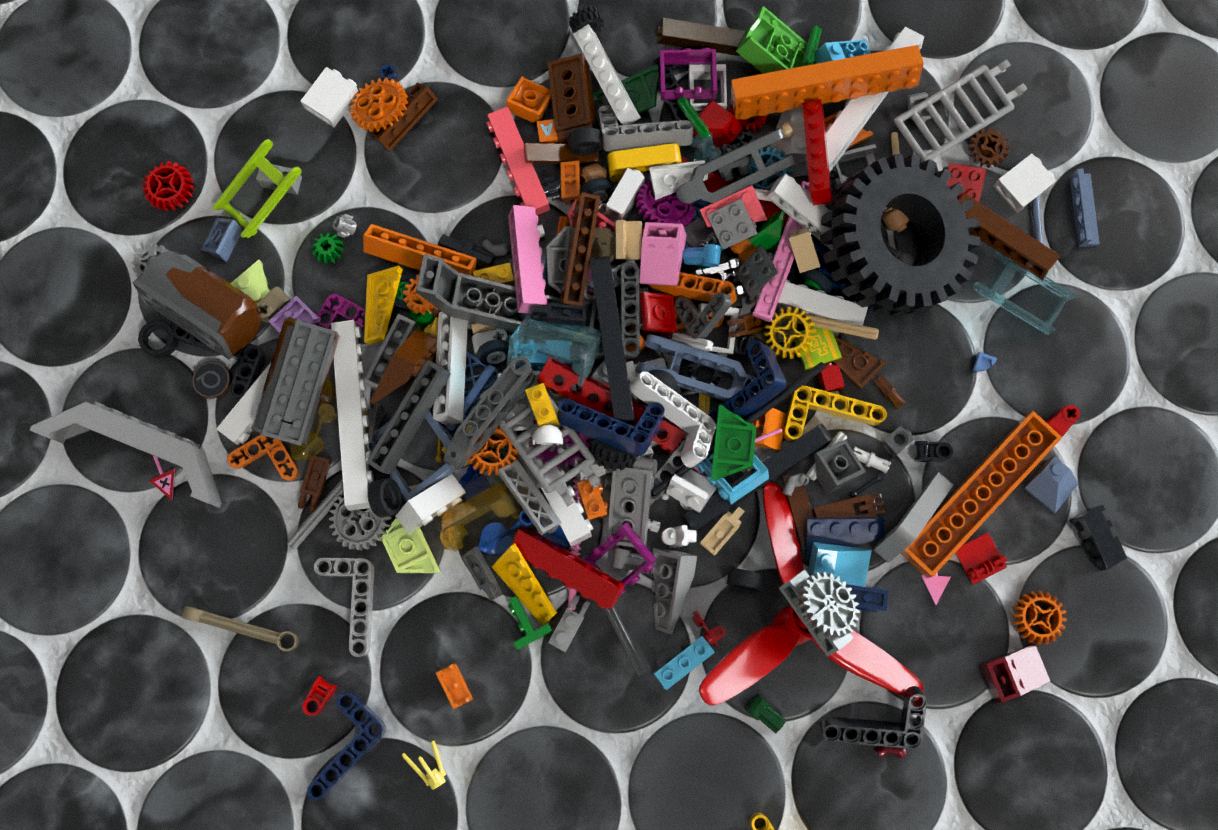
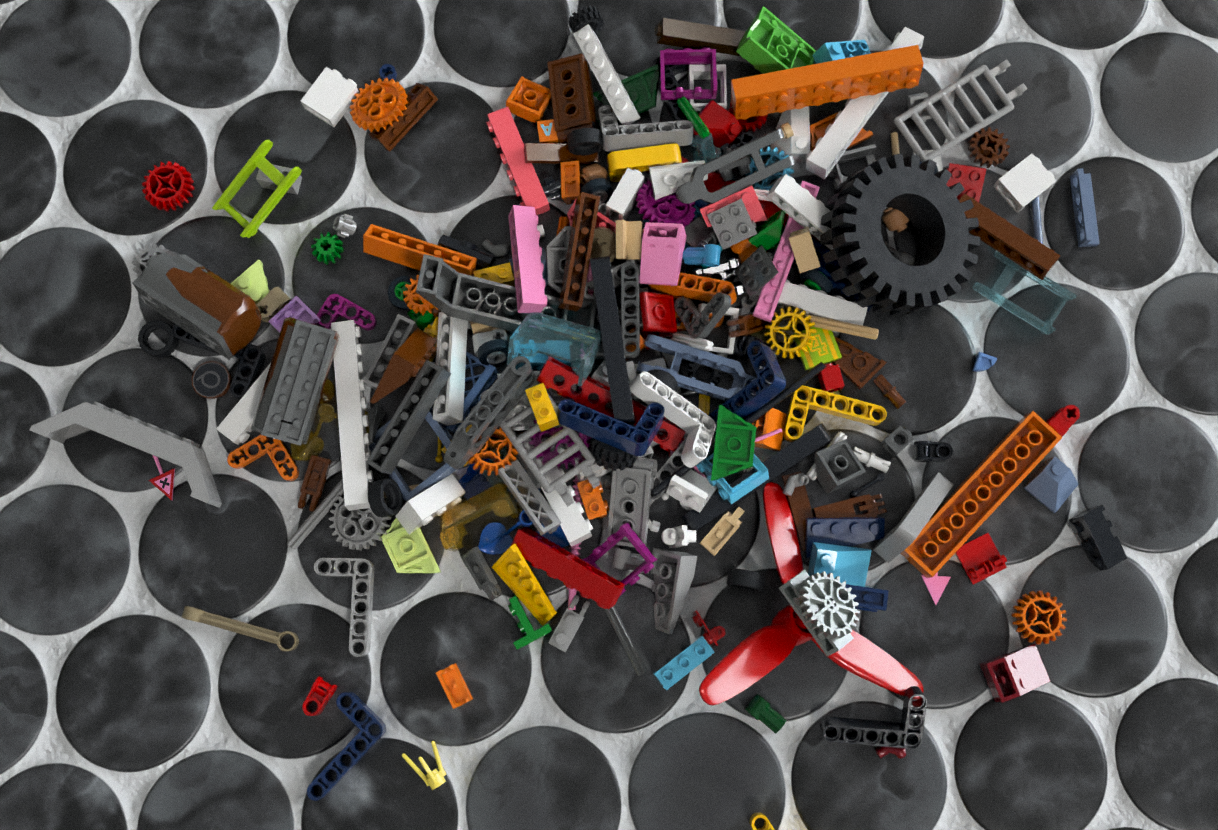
sand blue slope [200,218,243,262] -> none
yellow wing [364,266,403,345] -> none
black hinge [531,303,586,326] -> none
white hair [532,425,563,445] -> none
green axle [802,25,822,66] -> none
red brick [802,99,832,206] -> none

